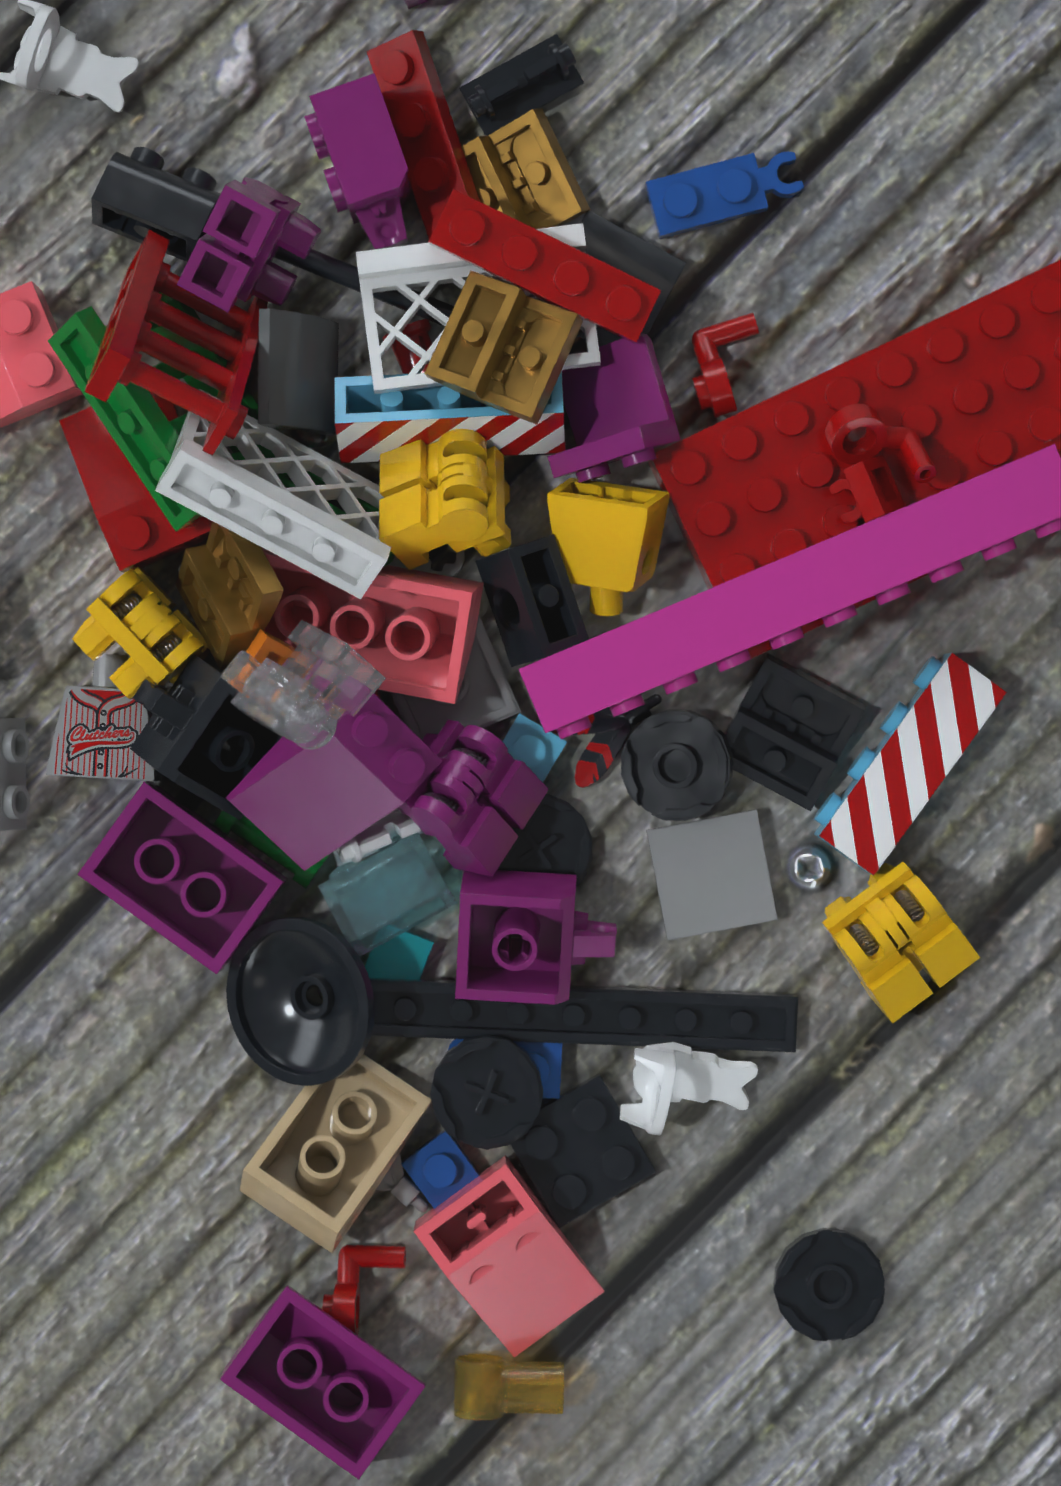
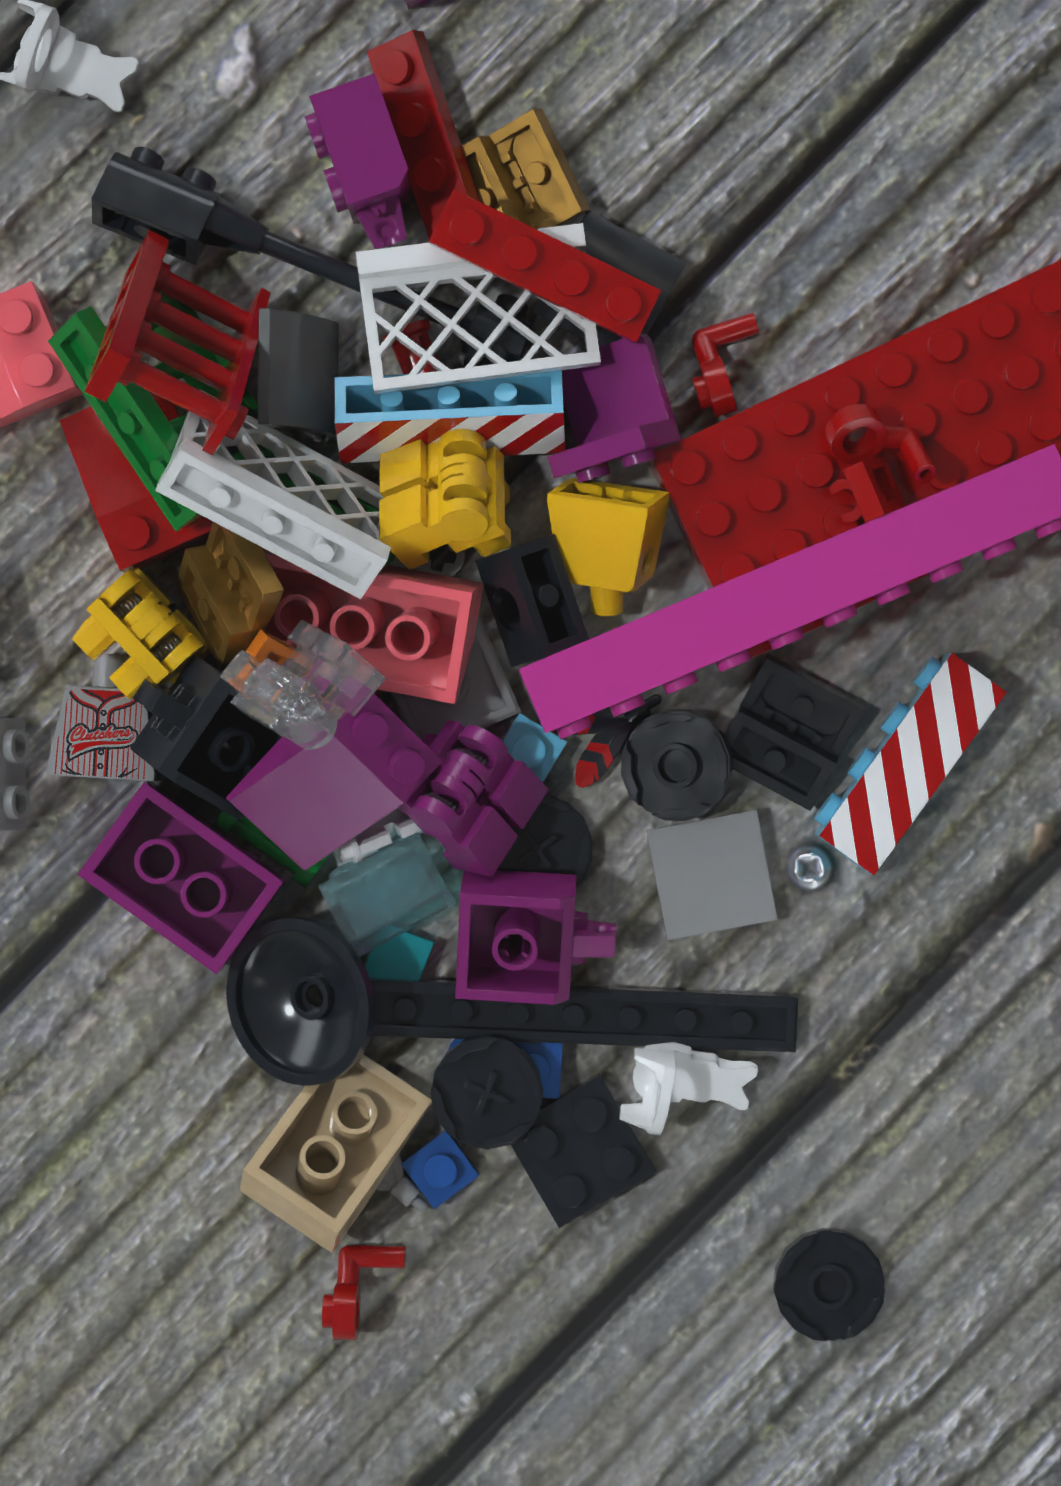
magenta hips [177,177,321,312] -> none
magenta slope [220,1285,426,1480] -> none
coral slope [413,1155,605,1357] -> none
pearl gold slope [424,270,583,425] -> none
clear yellow piece [454,1354,564,1420] -> none
black hinge [459,34,584,136] -> none
blue plate [645,151,804,239] -> none
yellow hips [822,861,981,1024] -> none

